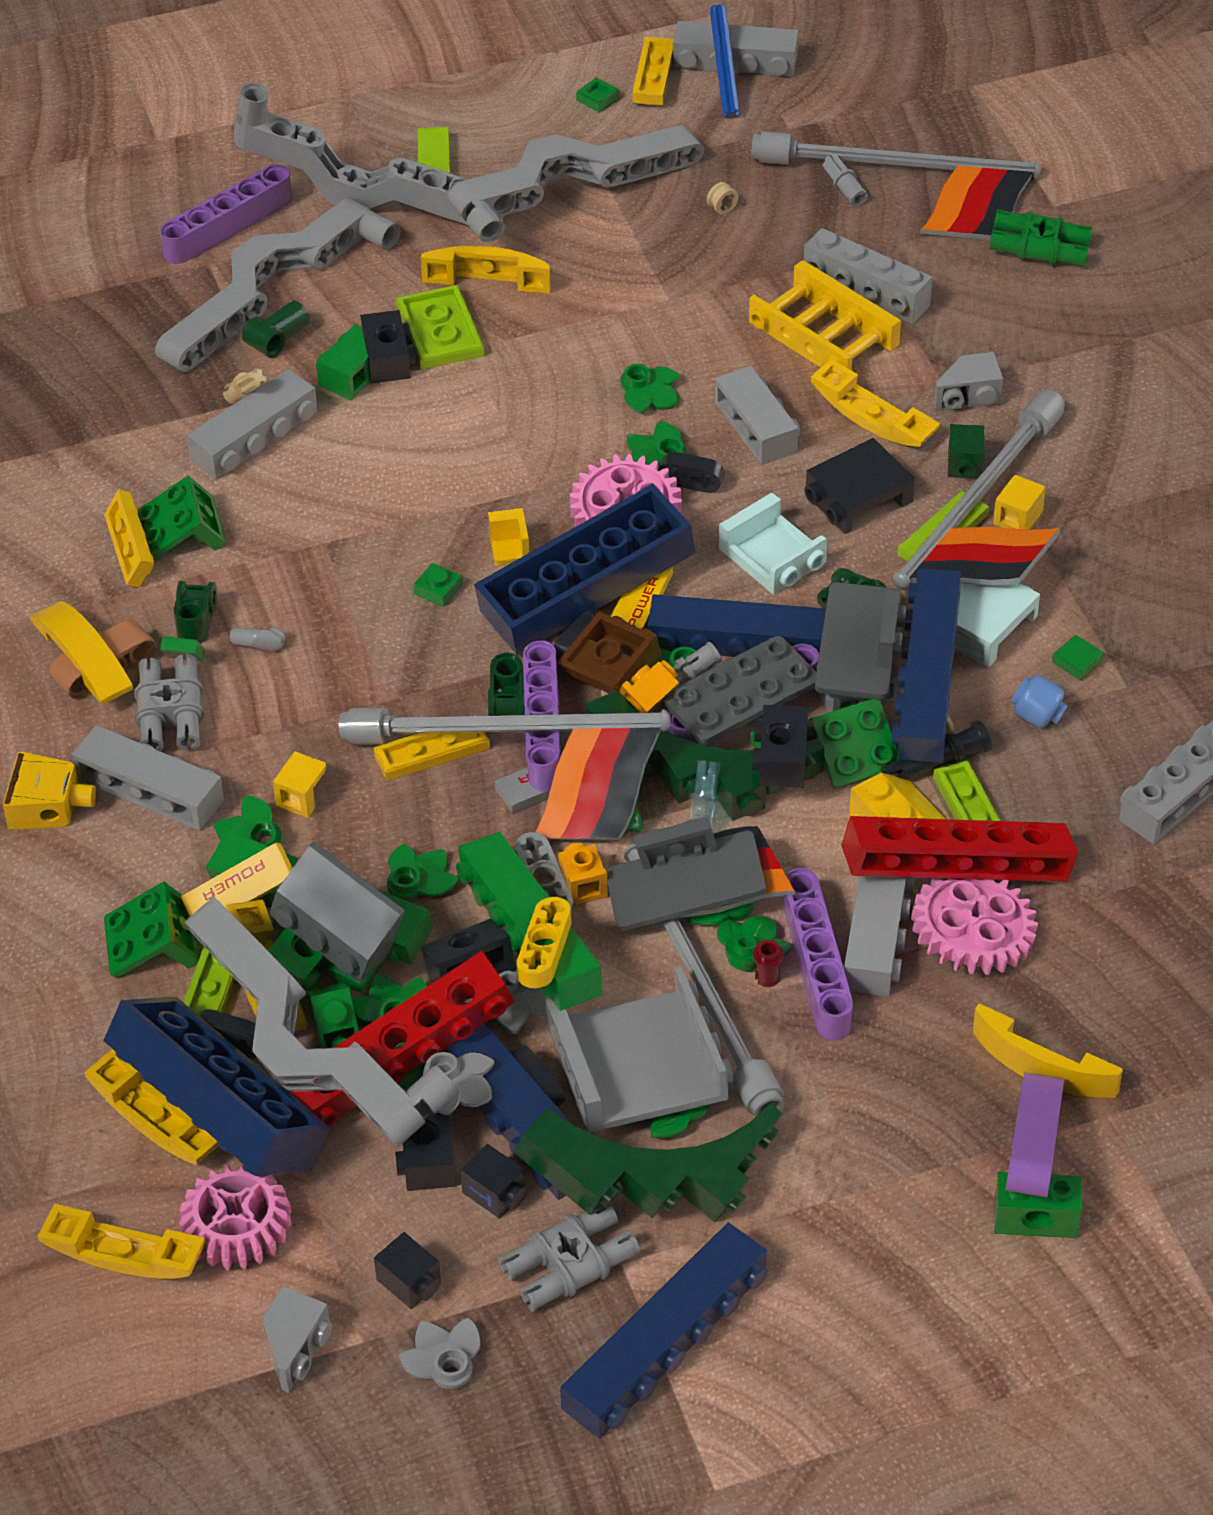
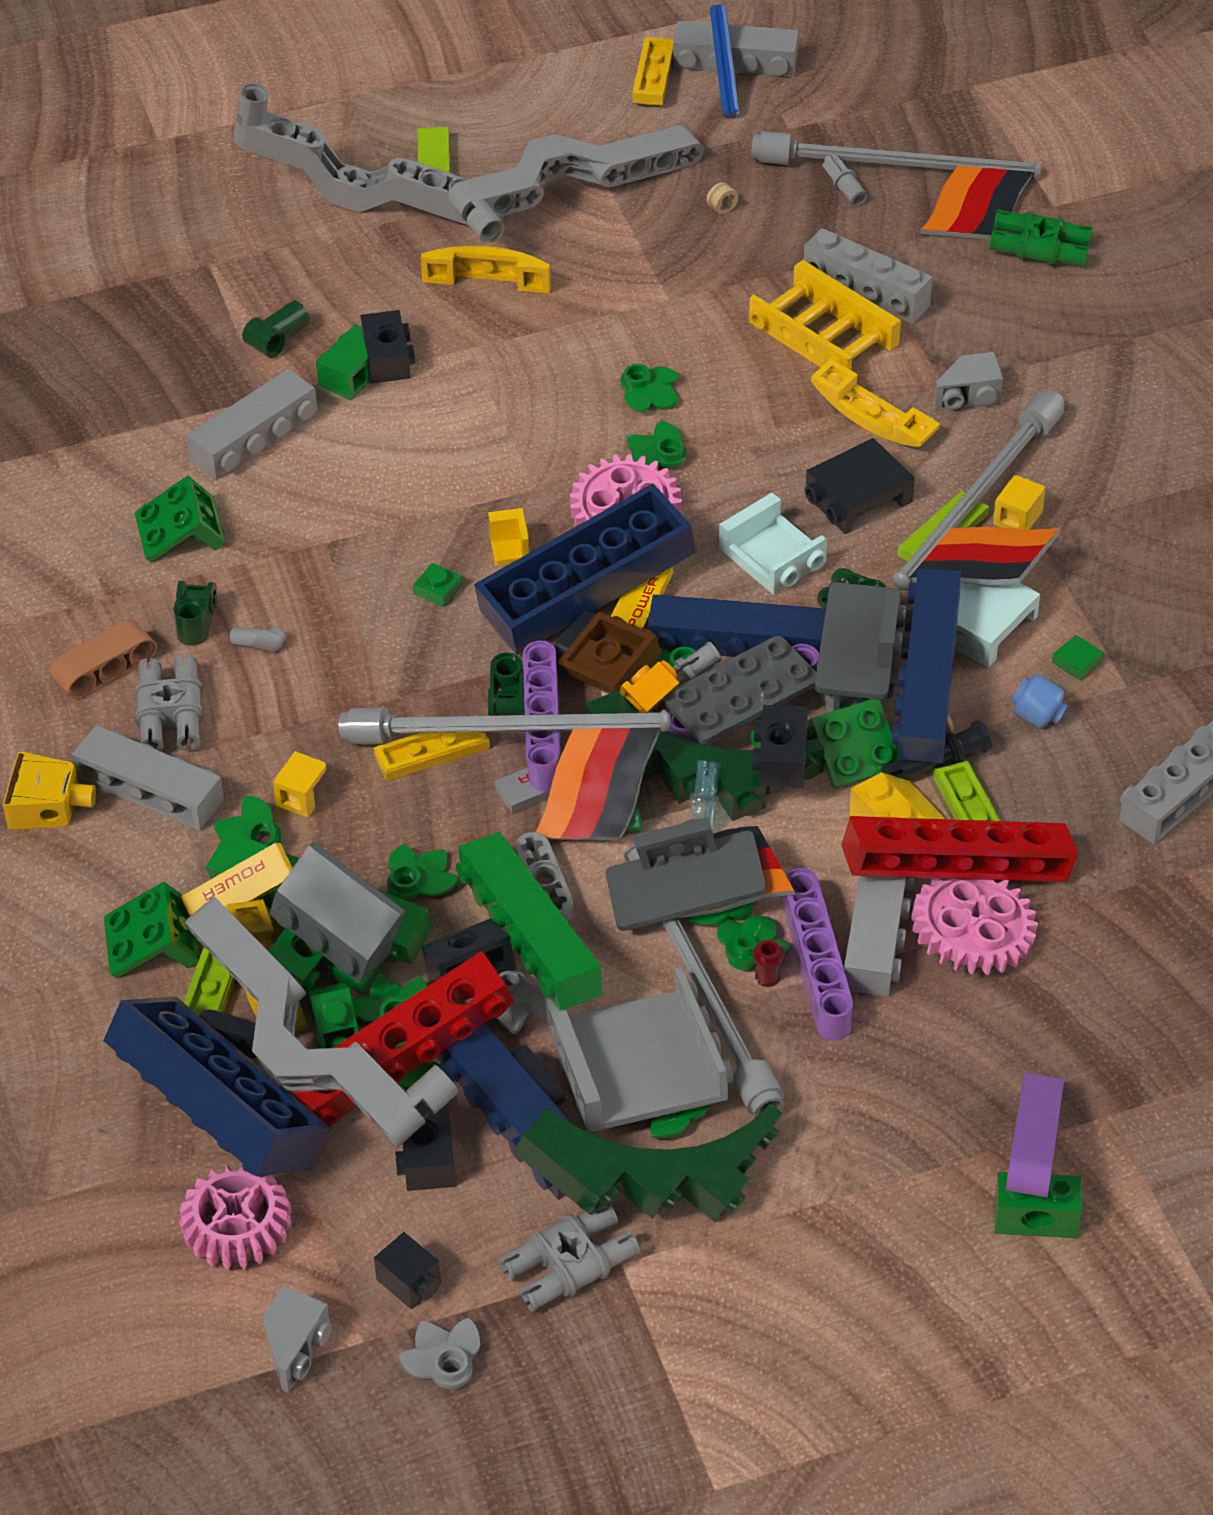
yellow slope [30,601,134,705] -> none
yellow slope [37,1204,206,1279] -> none
yellow slope [84,1049,218,1165] -> none
yellow plate [104,489,154,588] -> none
light grey beam [155,198,401,373] -> none
medium lavender beam [160,164,293,264] -> none
green tile [160,636,205,662] -> none
tan axle [223,368,267,404] -> none
lime tile [395,285,485,370] -> none
light grey plate [423,1052,494,1115] -> none
black brick [460,1143,526,1219] -> none
yellow beam [517,897,572,988] -> none
light orange brick [558,842,608,905] -> none
dark blue brick [560,1222,767,1439] -> none
green tile [576,77,620,113] -> none
black beam [658,452,725,493] -> none
light grey brick [715,366,801,465] -> none
dark green brick [948,424,985,479] -> none
yellow slope [973,1003,1123,1098] -> none

